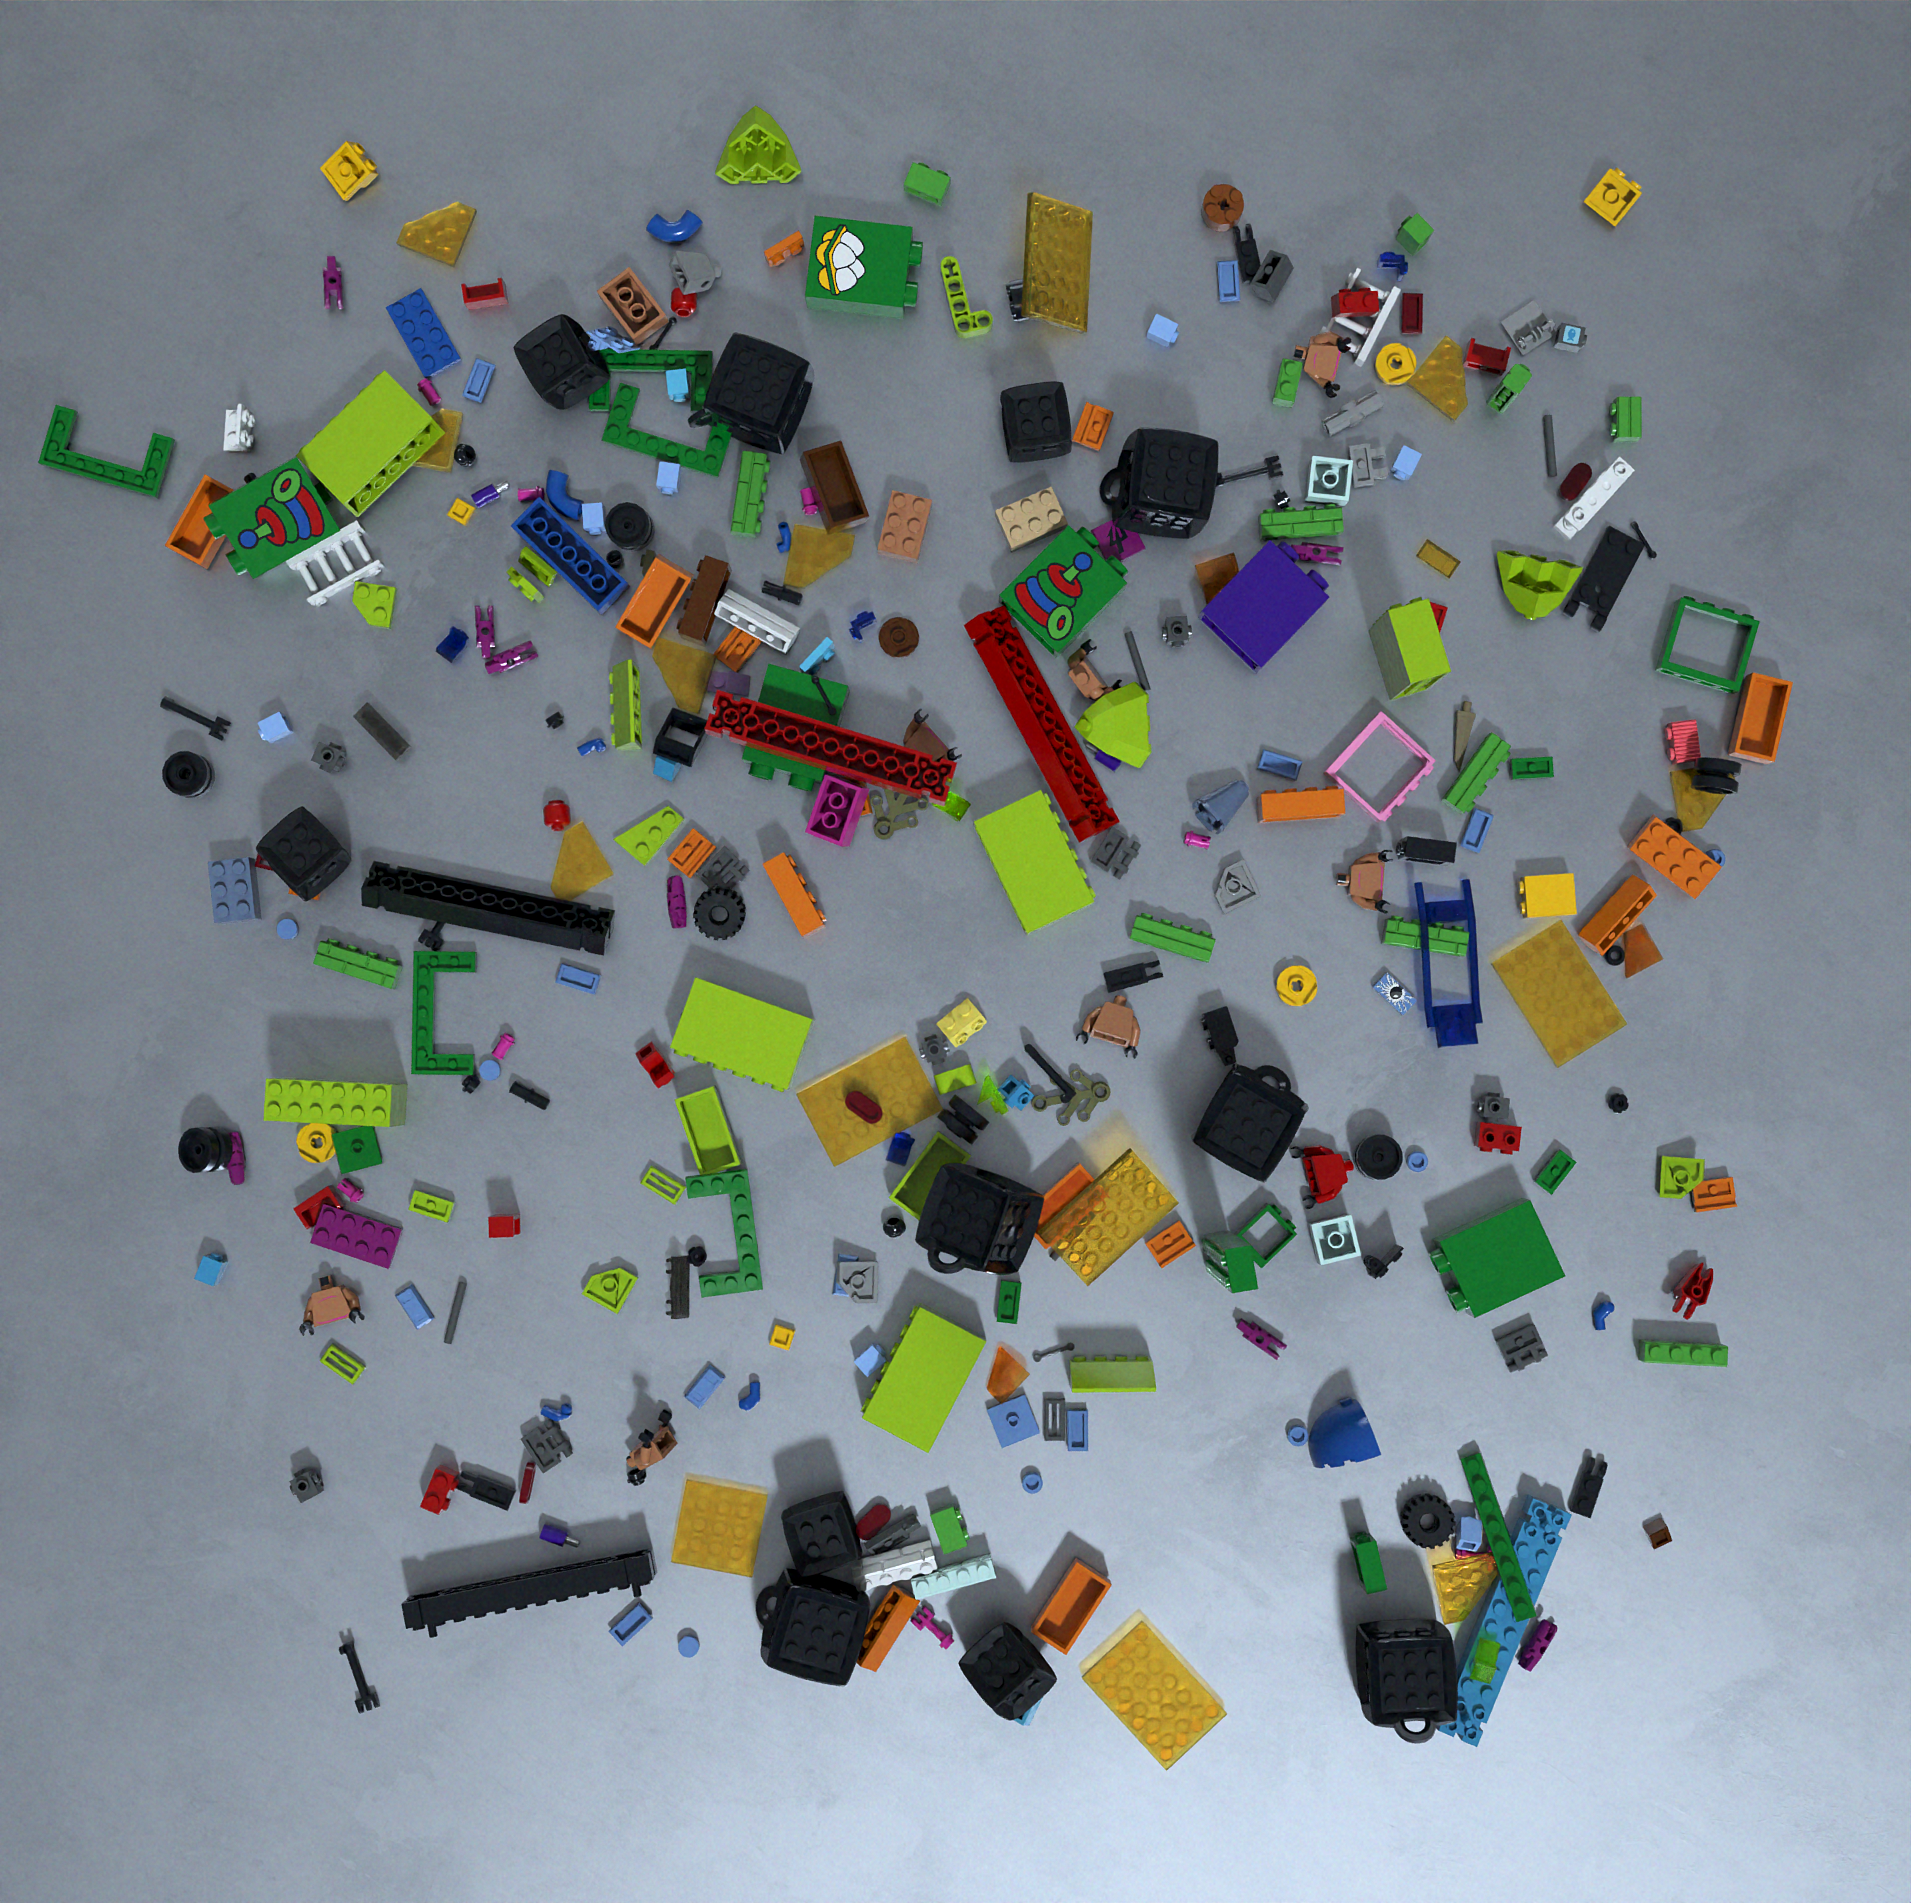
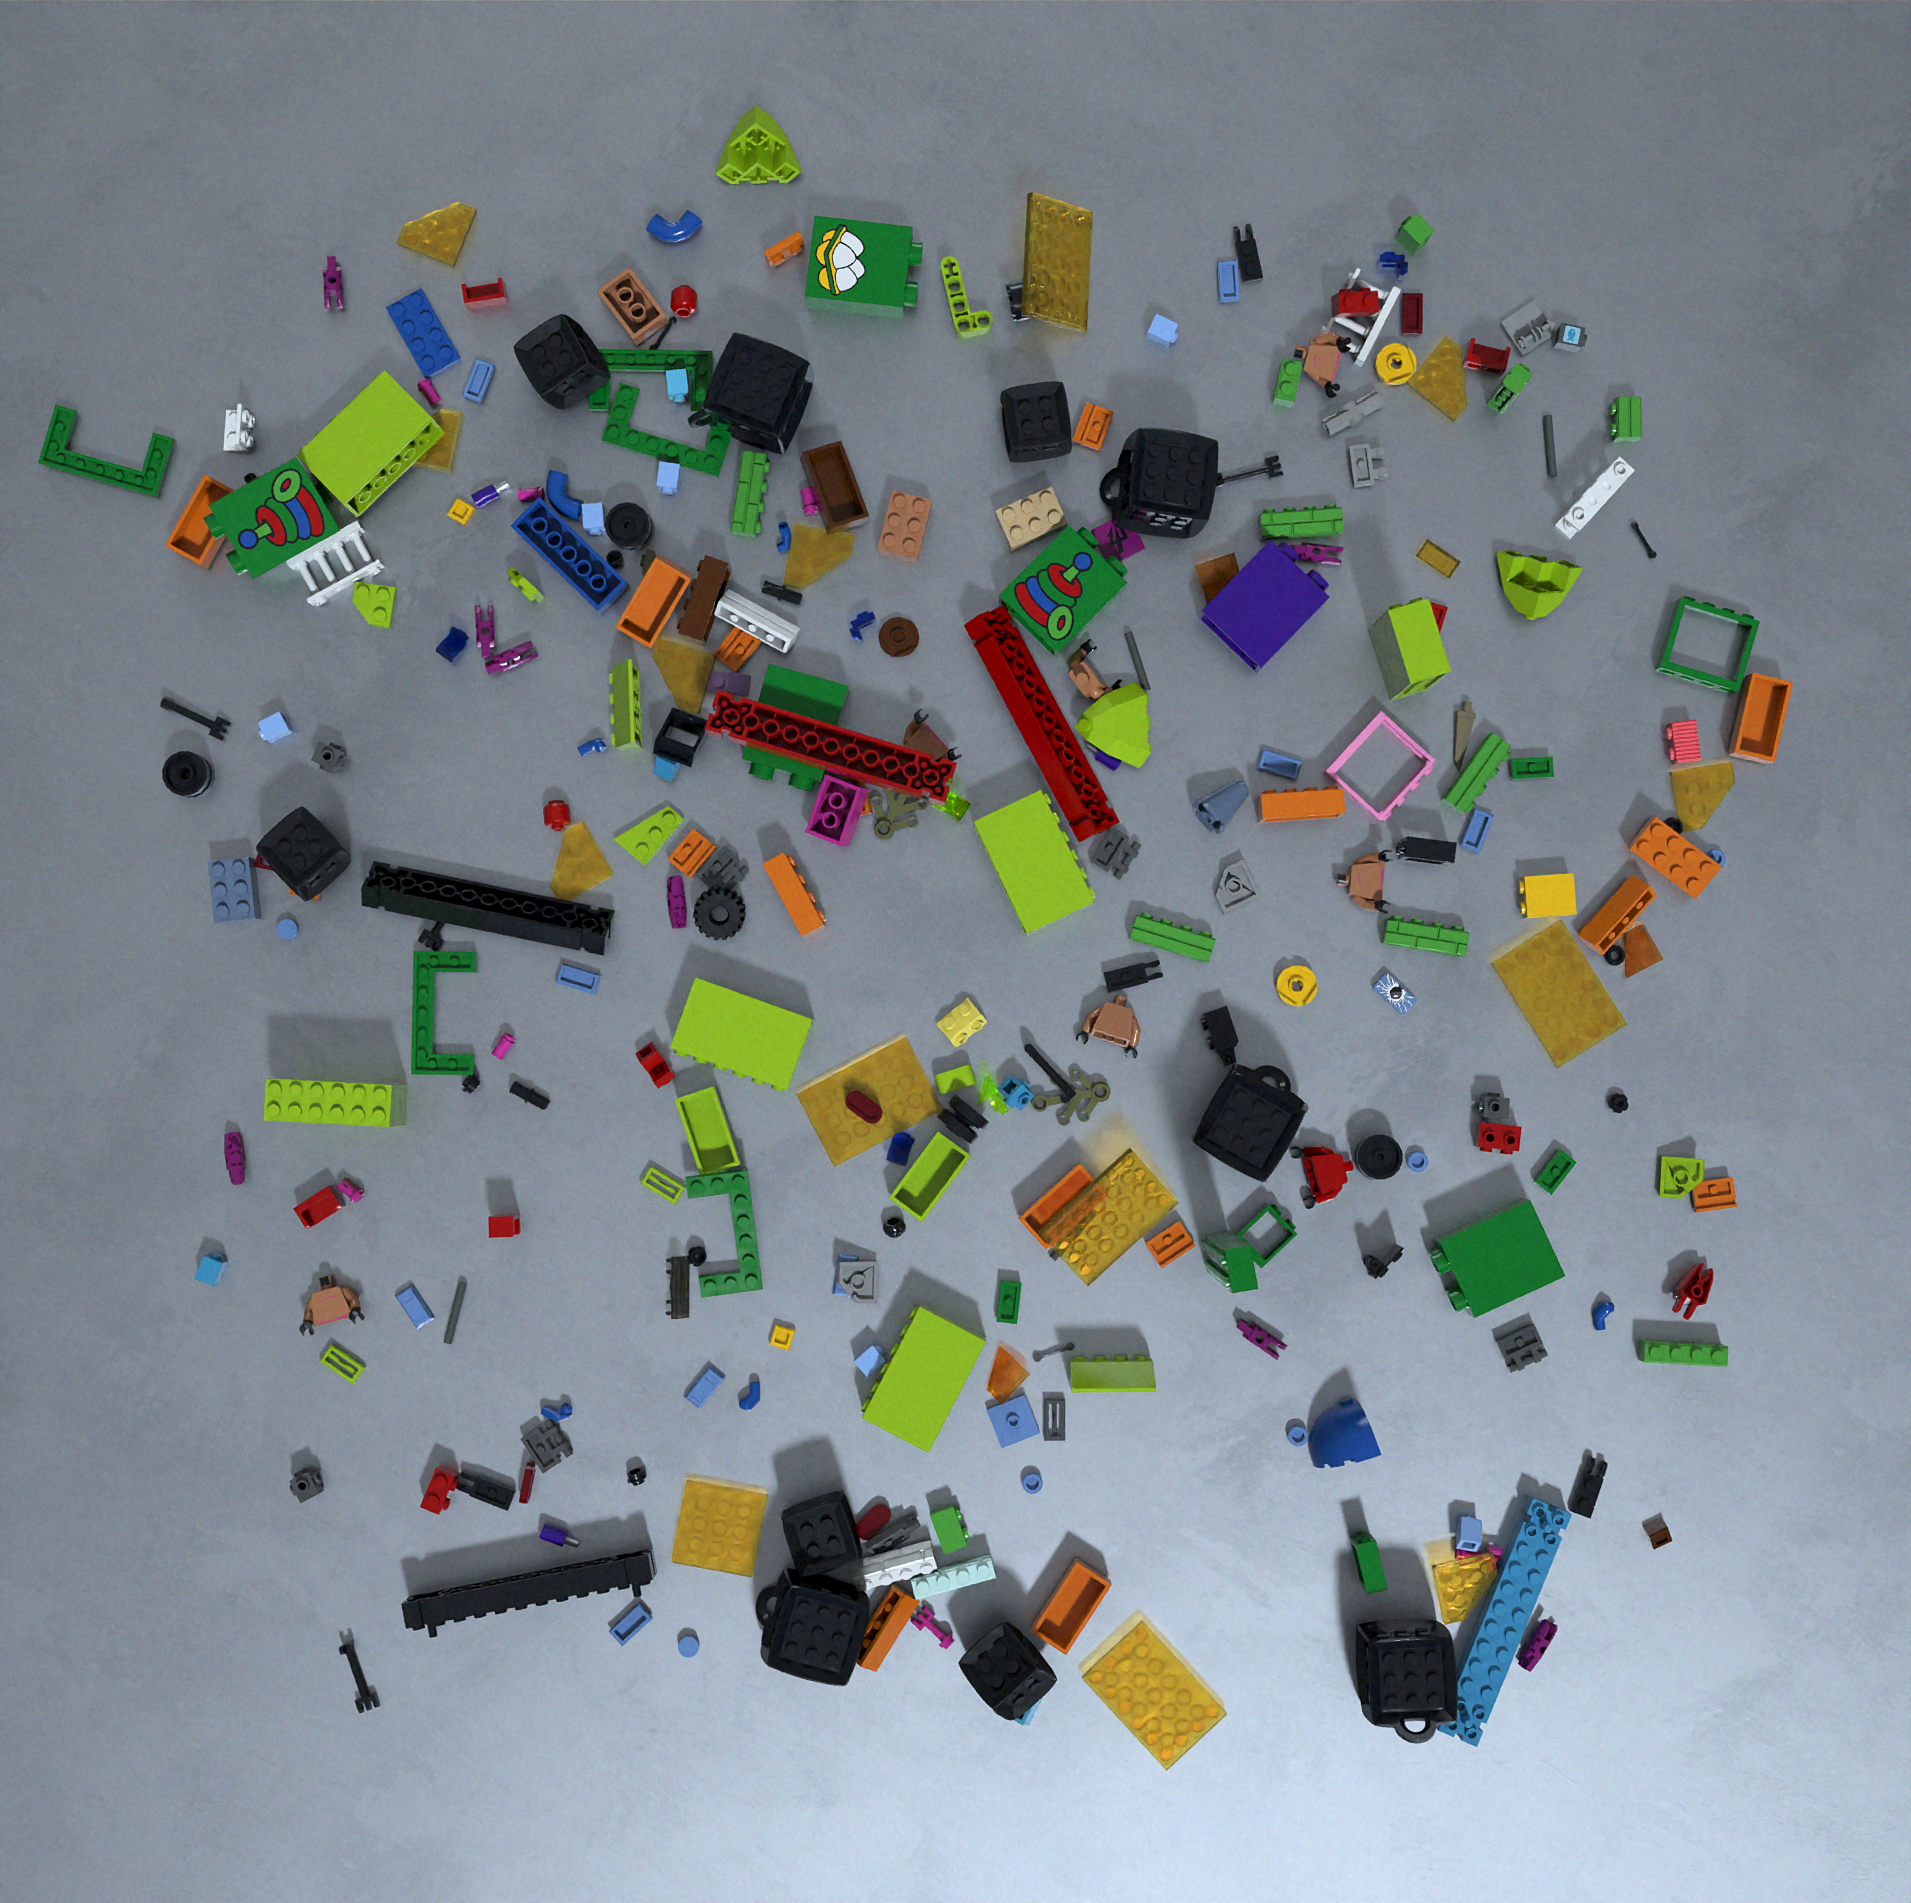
black wheel [178,1127,233,1173] -> none
yellow plate [296,1123,336,1163] -> none
magenta plate [310,1203,403,1269] -> none
bright green brick [313,938,403,989] -> none
yellow plate [320,141,379,201] -> none
green plate [331,1126,382,1174] -> none
clear smoke plate [353,702,411,761] -> none
lime plate [408,1190,455,1223] -> none
black piece [454,444,476,467] -> none
medium blue tile [479,1060,501,1081] -> none
lime tile [518,546,557,587] -> none
black plate [545,711,564,729] -> none
lime plate [582,1267,639,1314] -> none
light blue hinge [586,326,640,353] -> none
nougat torso [626,1409,678,1470] -> none
light grey torso [669,251,721,295] -> none
medium azure plate [799,637,835,676] -> none
black hinge [811,676,836,715] -> none
bright green brick [904,162,951,206] -> none
black piece [915,1163,1044,1275] -> none
dark grey brick [919,1034,950,1065] -> none
medium blue tile [1067,1409,1088,1451] -> none
dark grey brick [1162,616,1192,648] -> none
dark pink pin [1184,830,1211,849] -> none
dark orange brick [1201,184,1244,232] -> none
dark grey brick [1250,250,1294,302] -> none
black plate [1273,489,1291,509] -> none
light aqua brick [1305,456,1353,506] -> none
light aqua brick [1308,1214,1361,1265] -> none
light blue brick [1390,445,1422,480] -> none
black tyre [1400,1493,1456,1549] -> none
clear blue plate [1414,879,1483,1048] -> none
green plate [1461,1453,1537,1622] -> none
clear neon green slope [1469,1637,1501,1684] -> none
dark red tile [1559,463,1592,501] -> none
black hinge [1563,526,1645,632] -> none
yellow plate [1584,167,1642,227] -> none
black wheel [1691,757,1742,795] -> none

